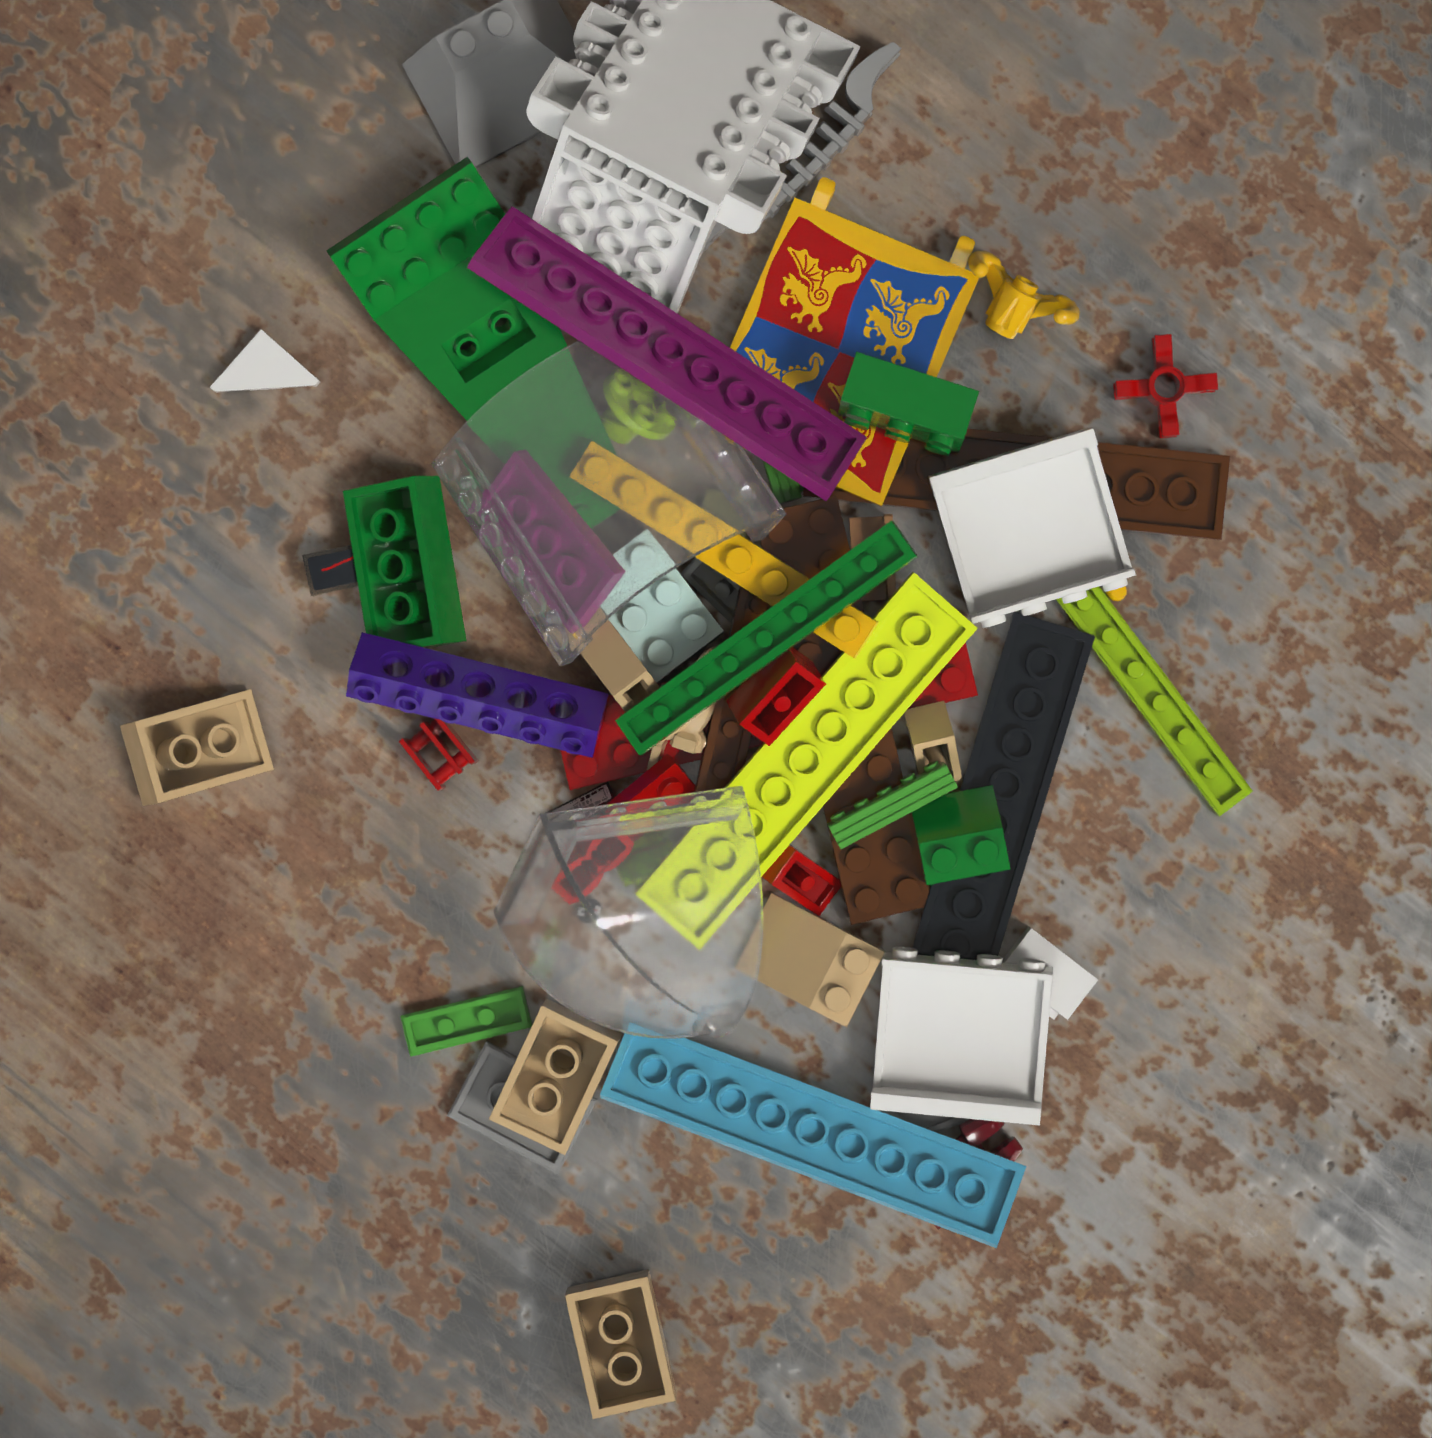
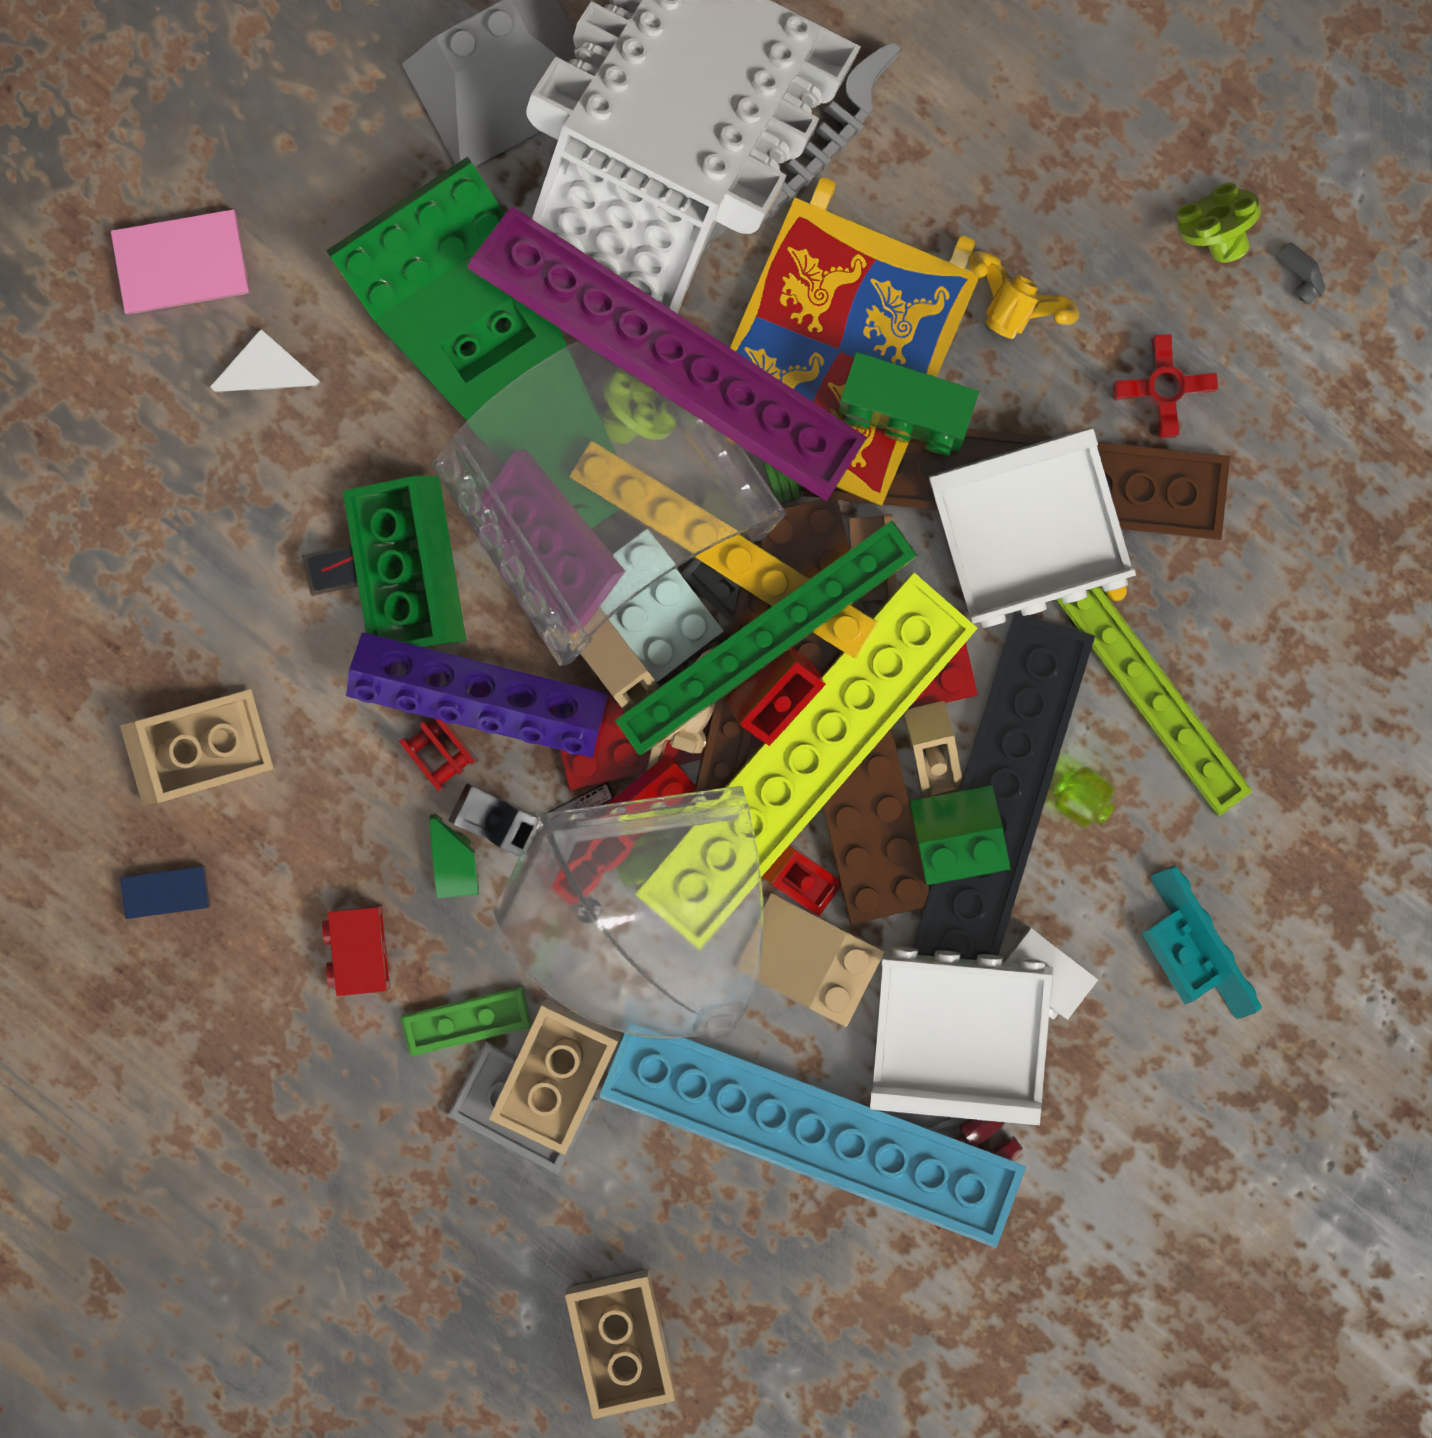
bright green piece [827,761,958,849] -> none
none -> bright pink tile [111,209,250,315]
none -> dark blue tile [120,866,210,919]
none -> red brick [322,905,391,996]
none -> green slope [429,814,479,898]
none -> black brick [448,783,554,864]
none -> clear neon green head [1052,766,1116,829]
none -> teal bracket [1141,865,1262,1019]
none -> lime plate [1176,183,1261,263]
none -> dark grey arm [1278,242,1326,305]

